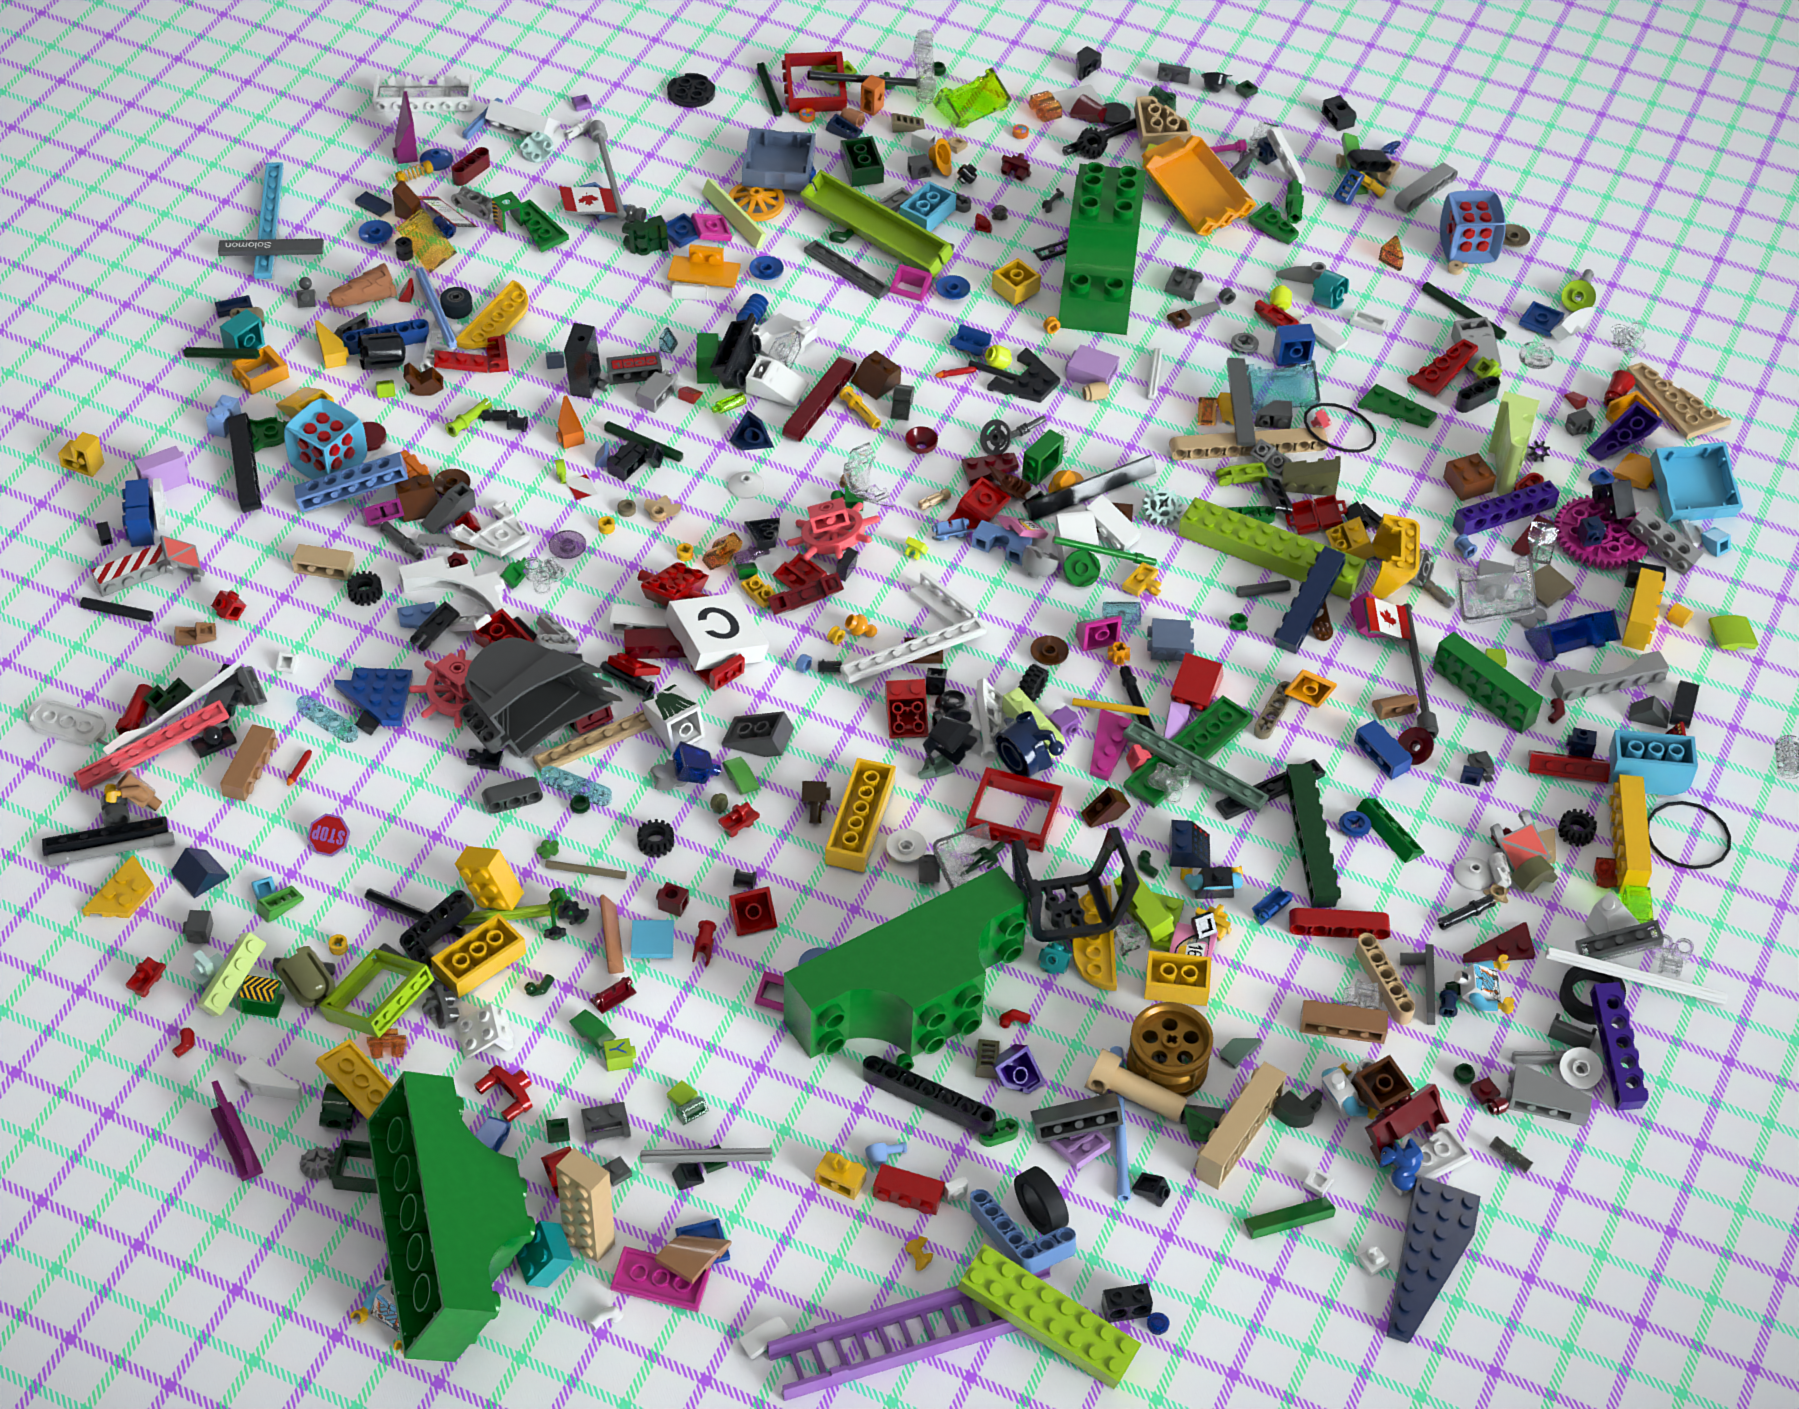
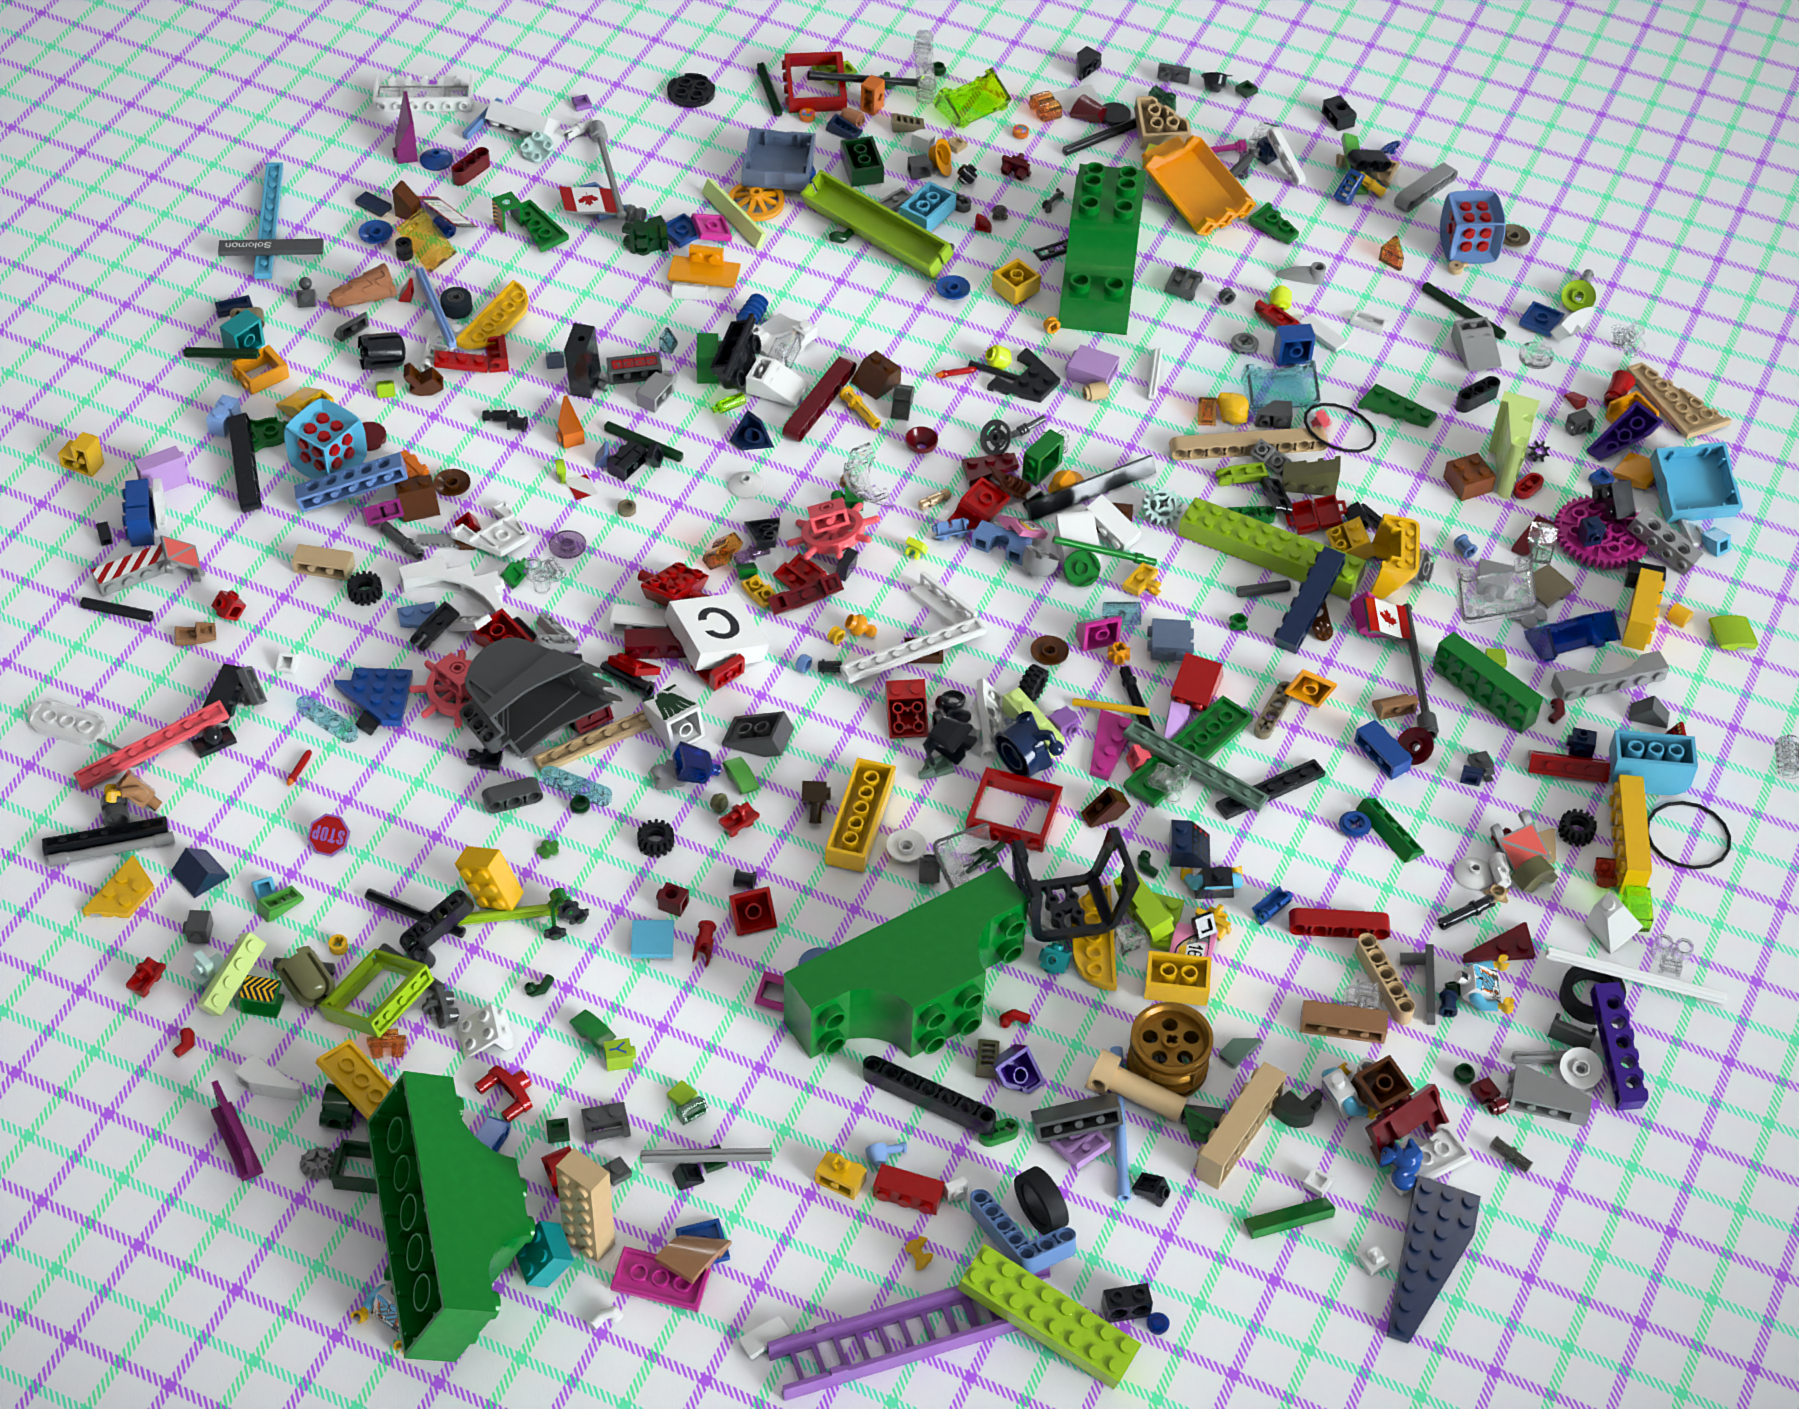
white sticker [102,660,243,755] -> none
red piece [115,684,153,736] -> none
dark green brick [143,677,193,716] -> none
medium nougat brick [220,724,278,801] -> none
yellow slope [314,320,349,369] -> none
blue beam [343,319,429,355] -> none
yellow piece [395,160,433,183] -> none
dark grey slope [421,482,476,534] -> none
yellow brick [431,913,526,999] -> none
lime pin [445,398,492,437] -> none
dark red piece [447,552,469,568] -> none
light grey piece [451,186,493,220] -> none
dark tan bar [545,860,627,880] -> none
dark red hinge [590,976,637,1014] -> none
yellow bush [598,516,615,534] -> none
nougat slope [600,894,625,974] -> none
tan plate [644,495,681,522] -> none
yellow bush [676,543,693,562] -> none
red slope [678,386,703,405] -> none
blue dish [749,256,784,280] -> none
dark grey tile [804,240,890,300] -> none
dark pink tile [890,264,932,302] -> none
green hinge [896,1053,914,1070] -> none
black bracket [925,668,947,695] -> none
blue bracket [949,324,992,356] -> none
black tyre [1076,127,1108,159] -> none
piece [1167,301,1221,329] -> none
dark grey tile [1226,358,1256,447] -> none
dark green brick [1284,764,1341,908] -> none
green piece [1285,180,1304,224] -> none
teal brick [1312,269,1349,309] -> none
red wing [1407,339,1478,397] -> none
light grey axle [1424,580,1455,608] -> none
dark purple brick [1452,480,1560,536] -> none
lime brick [1472,356,1503,380] -> none
dark grey piece [1575,919,1664,961] -> none
black beam [1669,680,1700,729] -> none

